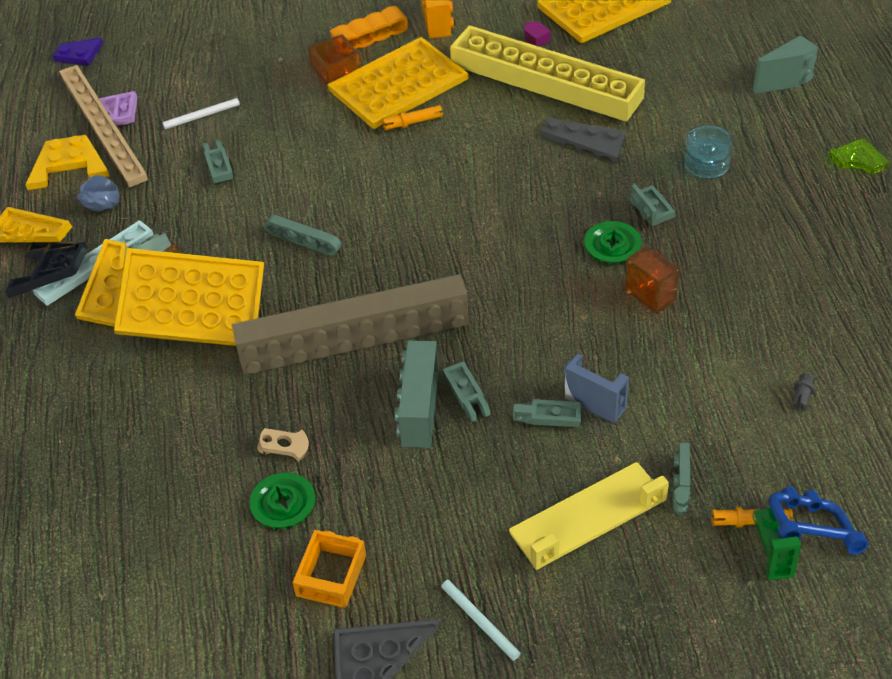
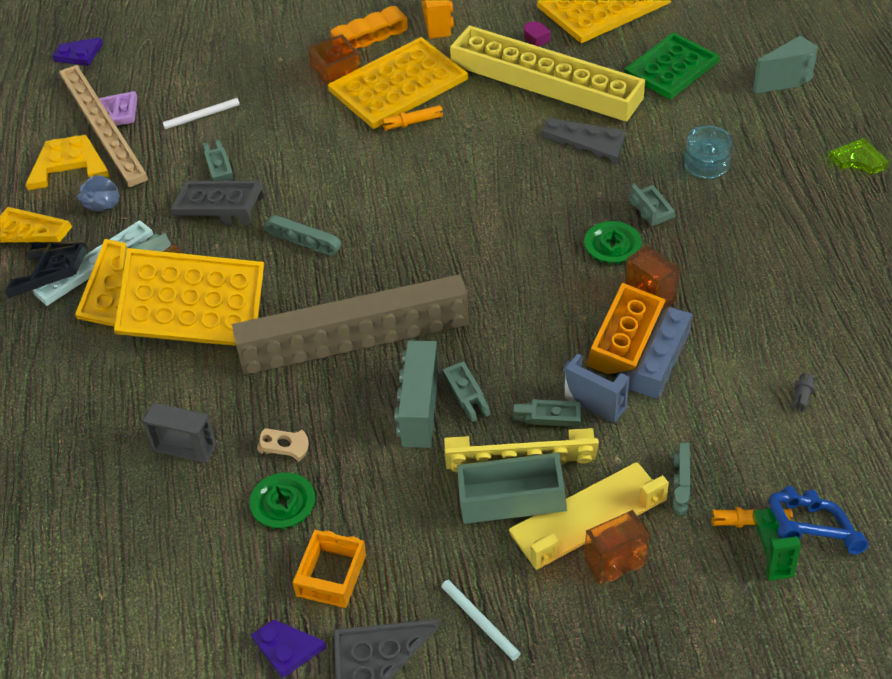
none -> dark grey window [143,402,216,463]
none -> dark grey hinge [170,180,264,227]
none -> dark purple wing [251,619,326,678]
none -> light yellow bracket [444,428,599,472]
none -> sand green piece [457,452,567,524]
none -> clear orange brick [584,510,650,584]
none -> light orange slope [586,283,666,374]
none -> sand blue slope [613,307,692,399]
none -> green plate [624,32,720,100]

